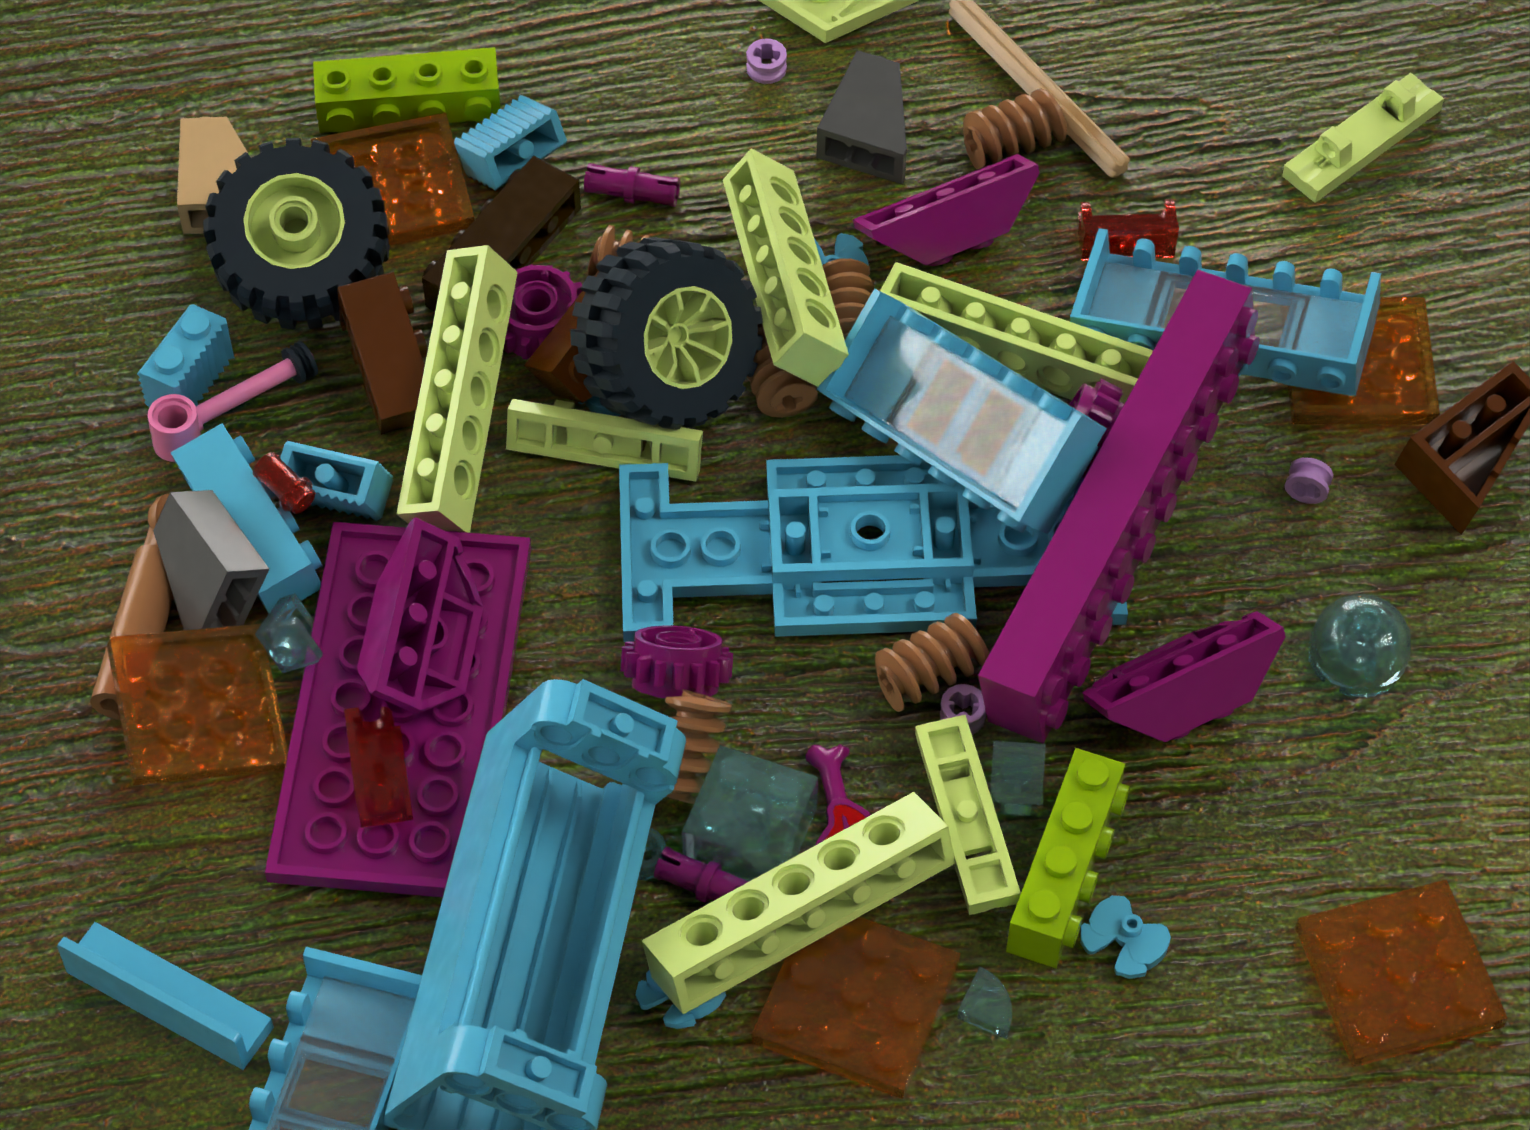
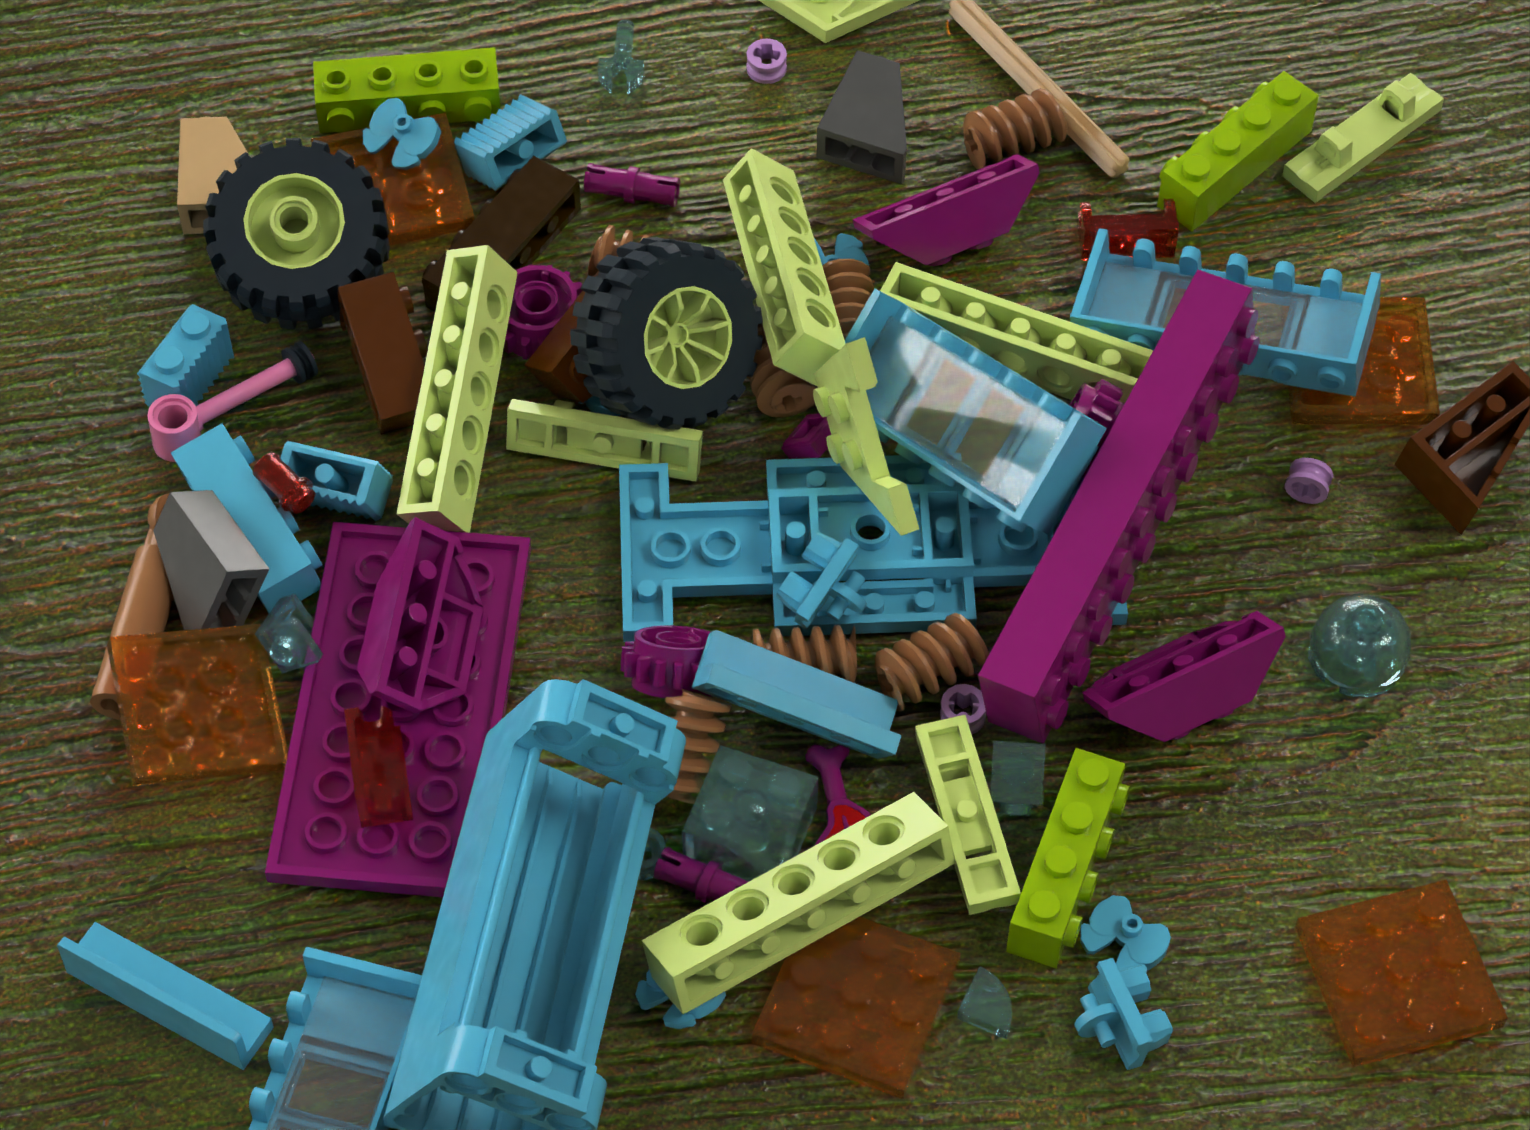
none -> medium azure piece [363,98,441,170]
none -> clear light blue bar [598,19,644,94]
none -> medium azure panel [692,630,901,759]
none -> medium nougat piece [753,625,857,683]
none -> medium azure hips [776,532,867,629]
none -> magenta tile [781,413,831,459]
none -> yellowish green wing [813,337,919,536]
none -> medium azure hips [1074,958,1173,1070]
none -> lime brick [1157,71,1319,232]

